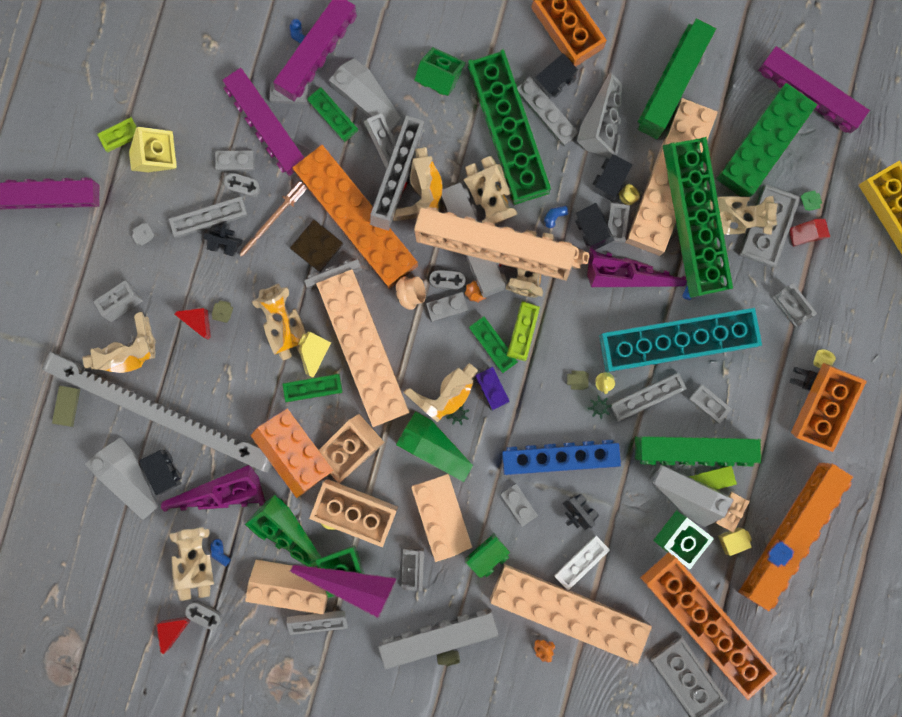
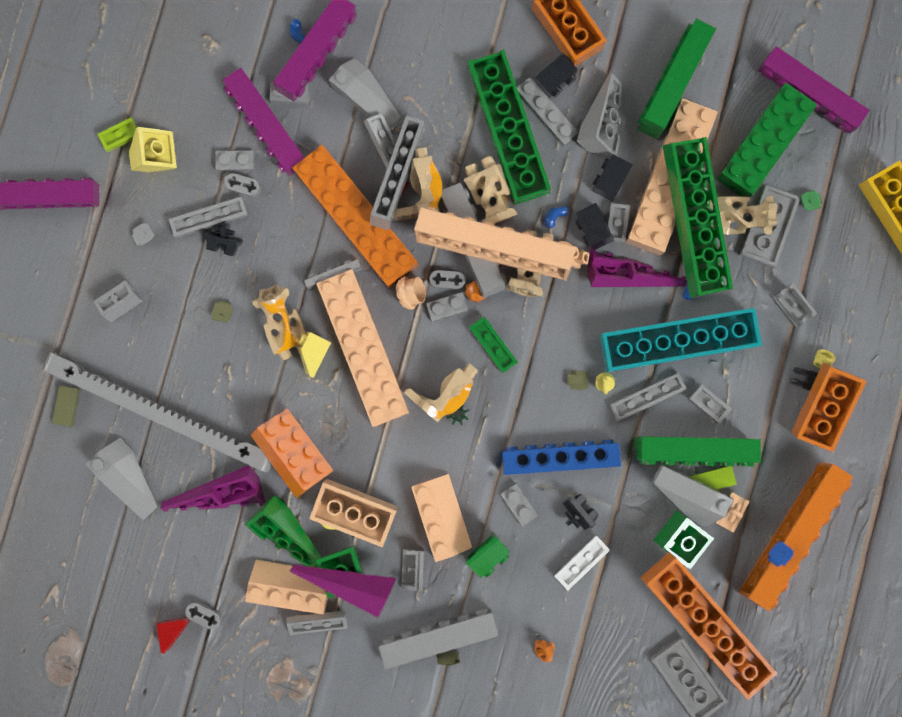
tan hips [82,312,156,373] -> none
black brick [139,450,182,495] -> none
tan hips [169,527,214,601] -> none
red slope [174,308,211,340] -> none
blue arm [210,539,231,567] -> none
nougat piece [239,181,307,256] -> none
green plate [282,374,343,403] -> none
dark brown plate [290,219,344,273] -> none
green plate [307,87,359,143] -> none
light nougat slope [319,414,385,484] -> none
green wedge [396,411,473,482] -> none
green slope [414,47,466,96] -> none
dark purple brick [475,367,510,410] -> none
light nougat brick [490,564,652,664] -> none
lime tile [507,301,540,362] -> none
clear green gear [588,395,612,419] -> none
light yellow tile [619,184,640,205] -> none
light yellow brick [718,527,752,556] -> none
red slope [789,219,830,247] -> none

